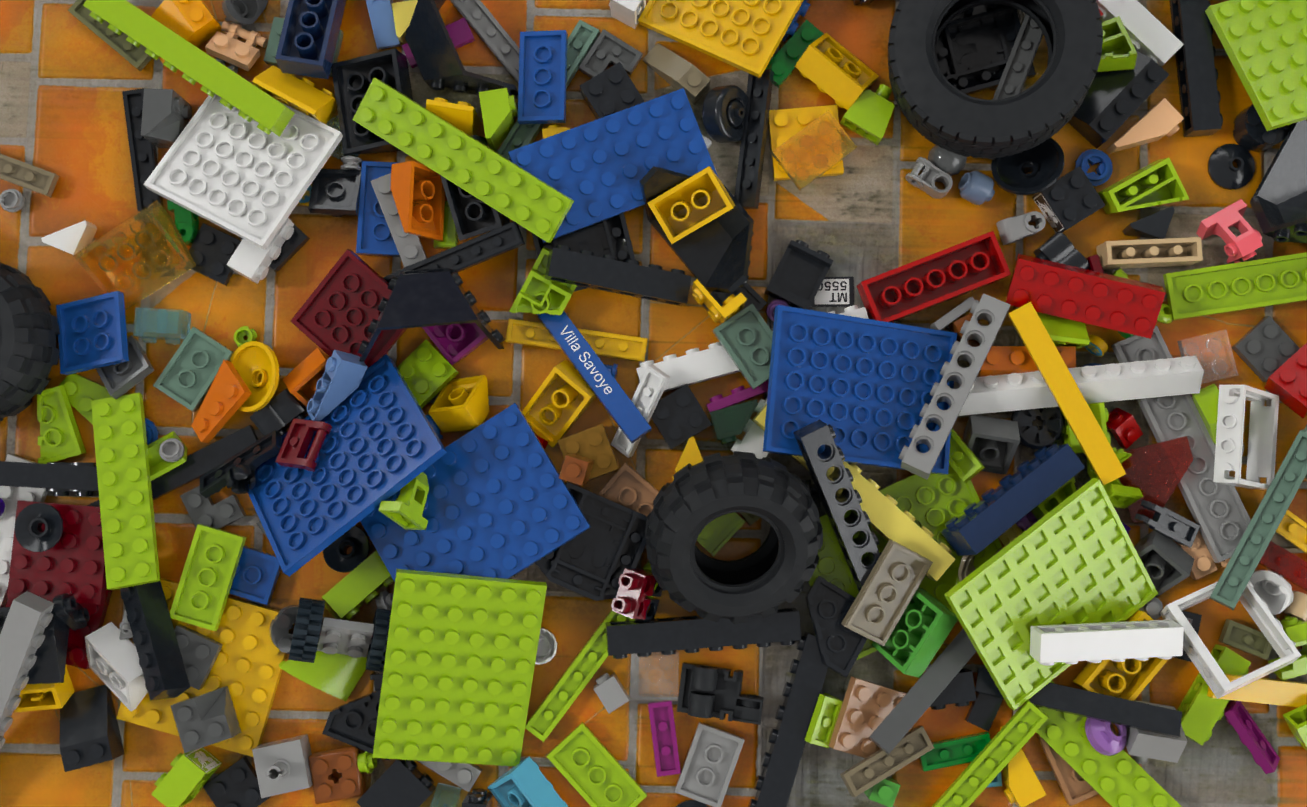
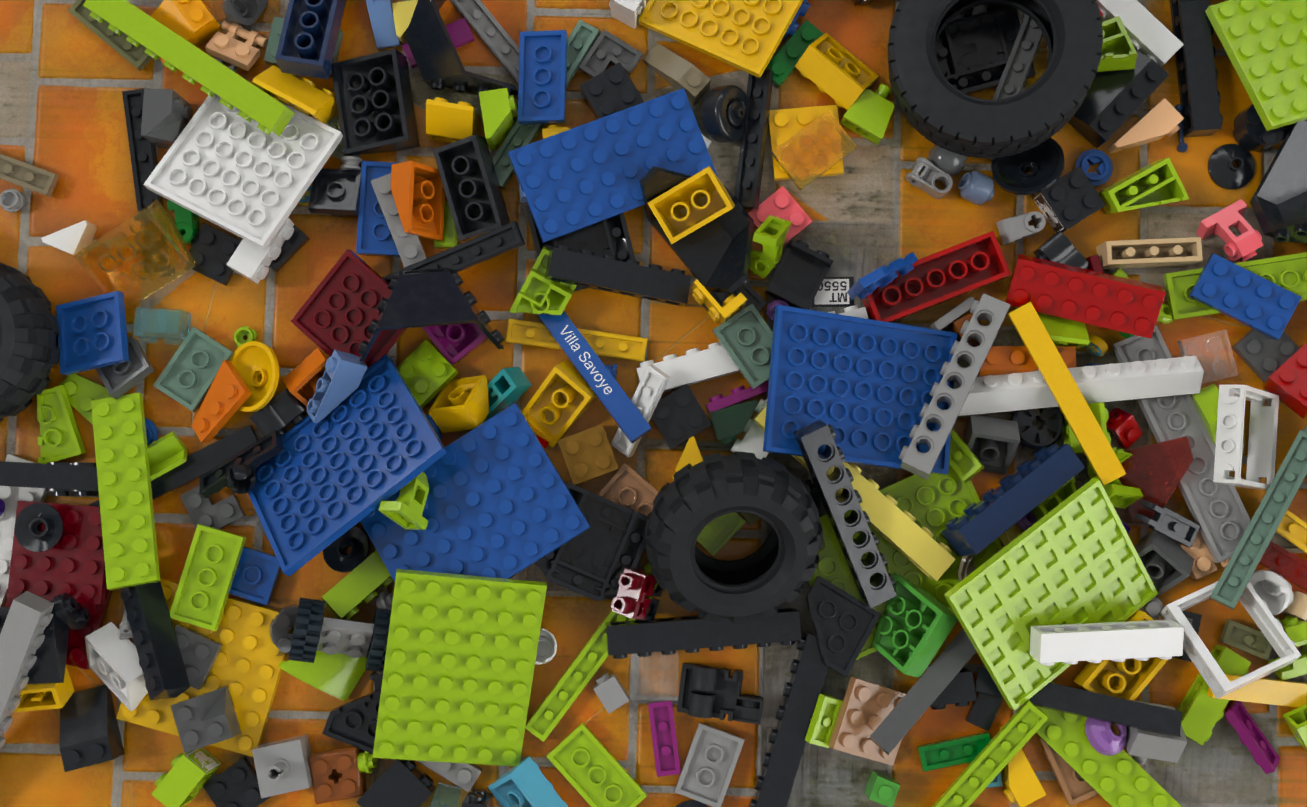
light grey plate [159,438,185,462] -> none
dark red plate [275,418,332,472] -> none
lime plate [352,78,574,243] -> none
dark orange brick [559,453,595,486] -> none
dark tan plate [840,726,934,797] -> none
dark tan tile [841,539,933,646] -> none
black slope [1123,206,1175,239] -> none
none -> teal slope [471,367,532,431]
none -> coral plate [748,186,813,245]
none -> lime tile [749,215,792,279]
none -> blue plate [847,252,918,300]
none -> dark blue hinge [1174,104,1188,153]
none -> blue plate [1189,254,1302,340]

